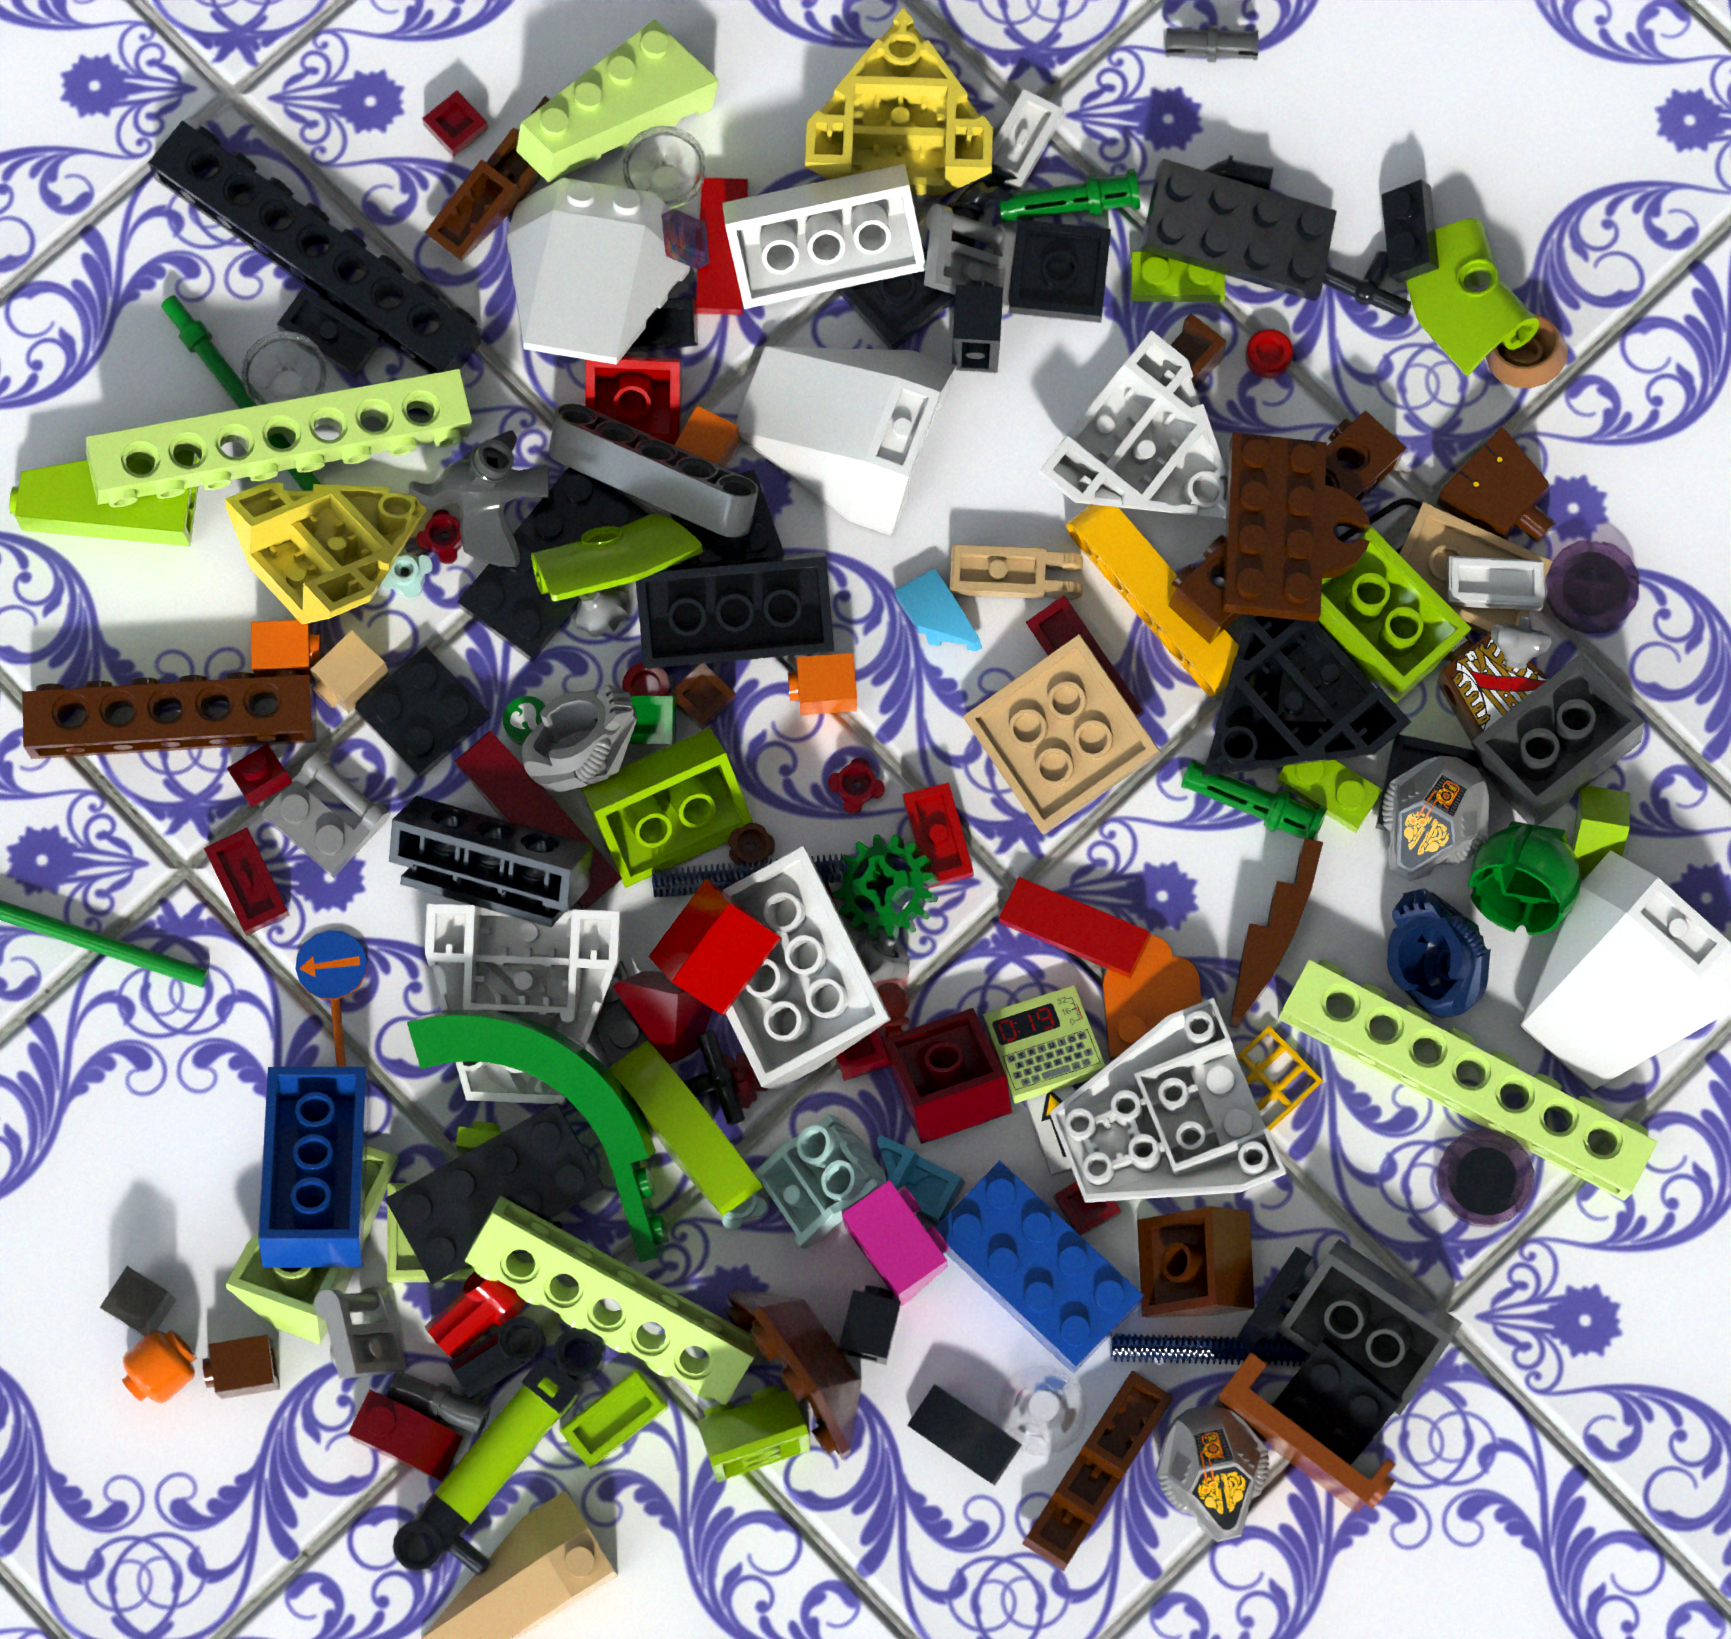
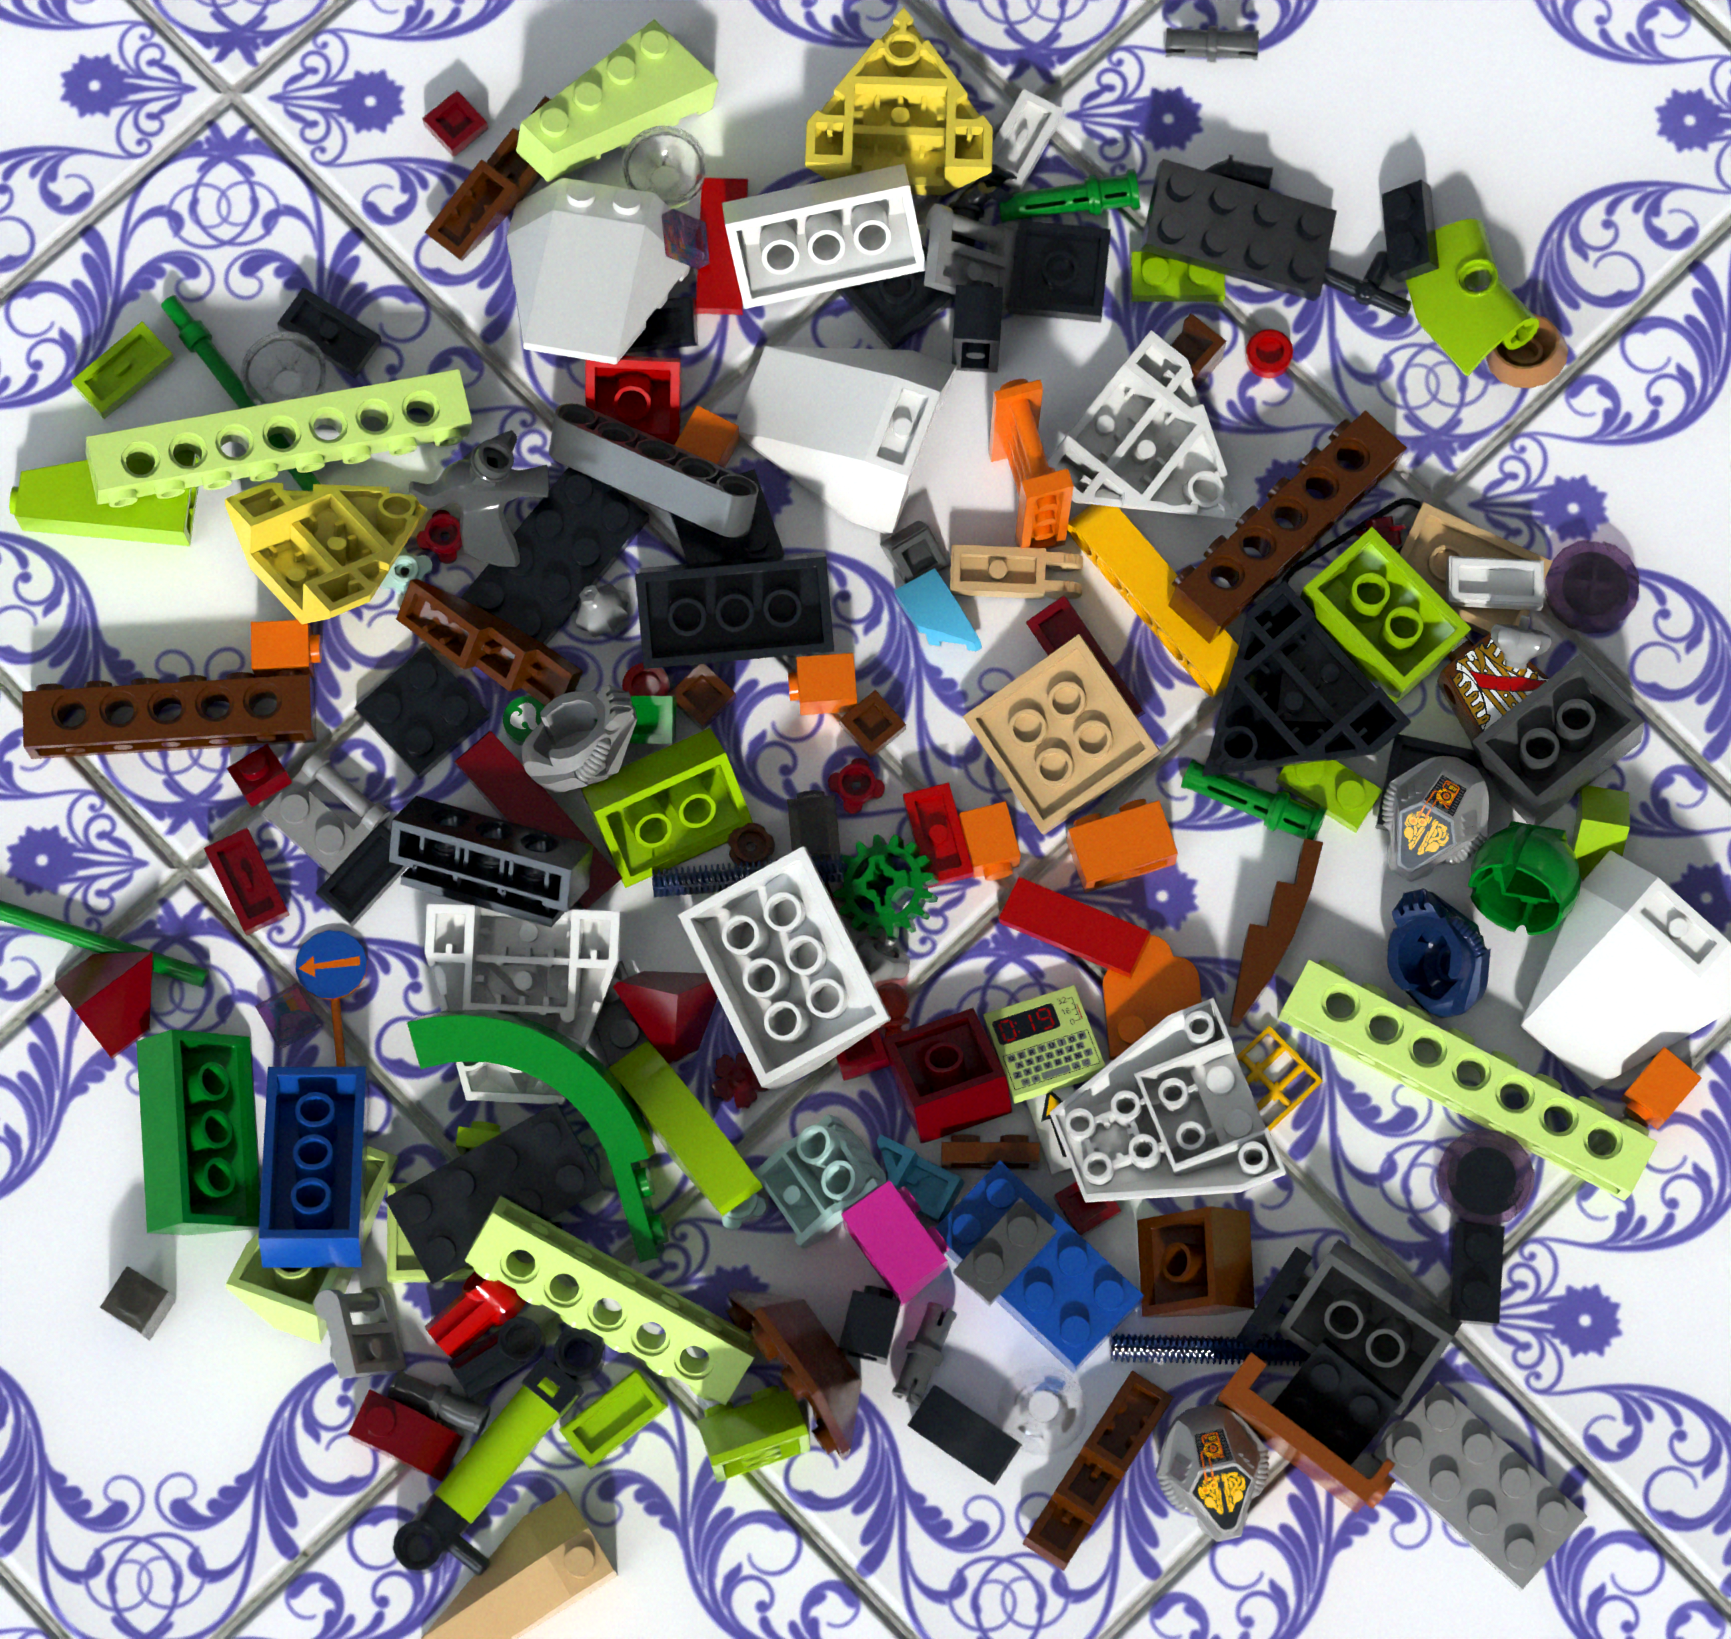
orange head [122,1330,197,1403] -> none
black brick [148,120,481,374] -> none
reddish brown brick [202,1334,280,1399] -> none
tan brick [311,630,389,714] -> none
lime panel [531,512,703,601] -> none
red slope [648,879,782,1015] -> none
black piece [683,1029,745,1126] -> none
reddish brown plate [1222,432,1370,622] -> none
reddish brown torso [1436,427,1556,544] -> none
none -> dark red slope [54,951,153,1059]
none -> lime plate [71,322,175,419]
none -> green slope [136,1029,260,1235]
none -> clear purple tile [255,982,322,1050]
none -> black tile [315,823,408,927]
none -> reddish brown slope [396,578,583,706]
none -> clear smoke brick [787,790,840,862]
none -> reddish brown plate [839,690,906,759]
none -> dark grey slope [880,521,949,584]
none -> dark grey pin [891,1302,957,1405]
none -> reddish brown plate [941,1134,1040,1170]
none -> dark grey plate [953,1198,1057,1306]
none -> orange brick [959,801,1021,881]
none -> orange fence [989,379,1073,550]
none -> orange brick [1066,799,1178,893]
none -> dark red plate [1355,516,1406,546]
none -> light grey plate [1371,1382,1587,1591]
none -> black plate [1448,1222,1505,1326]
none -> orange brick [1620,1047,1702,1130]

